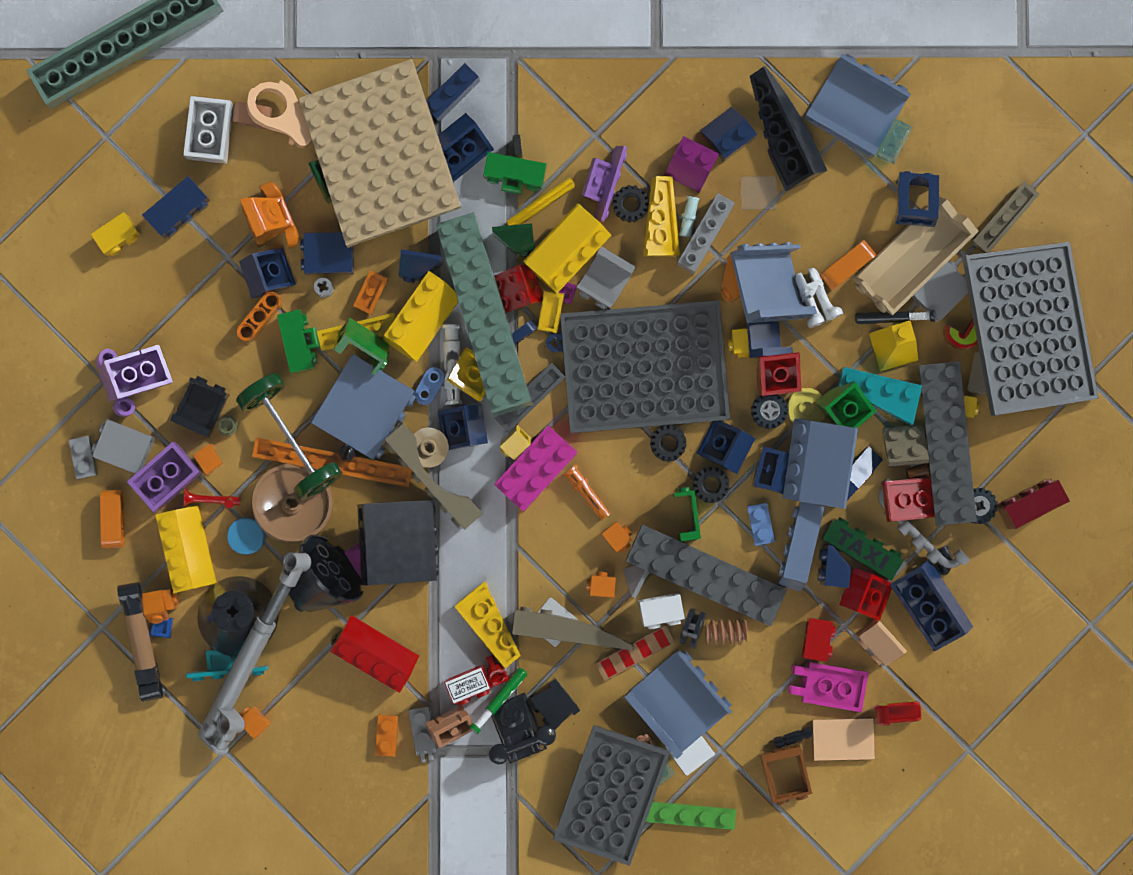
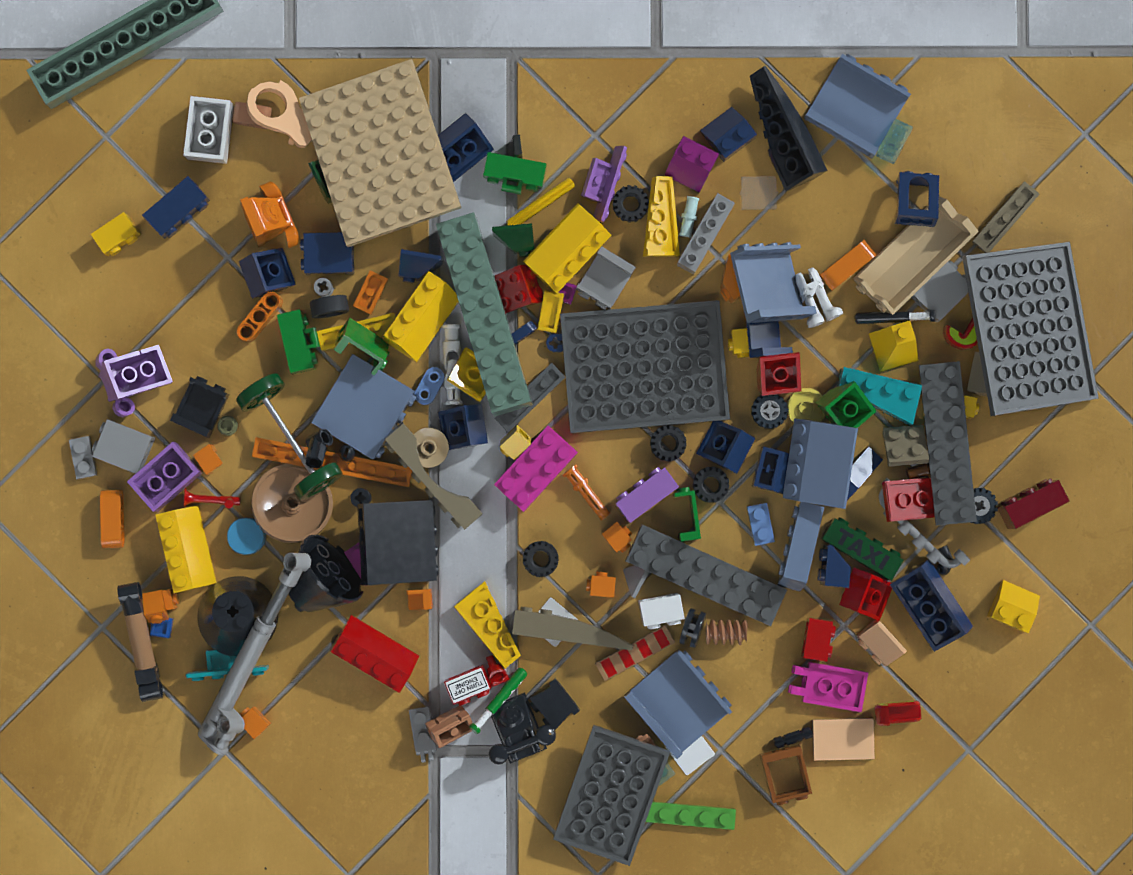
orange plate [375,714,399,757] -> none
dark blue brick [427,63,480,123] -> none
none -> black piece [305,429,333,469]
none -> black tyre [309,295,349,319]
none -> black wheel [350,488,372,507]
none -> orange panel [406,589,433,610]
none -> black tyre [523,541,559,577]
none -> medium lavender brick [615,467,679,523]
none -> yellow slope [987,580,1040,633]

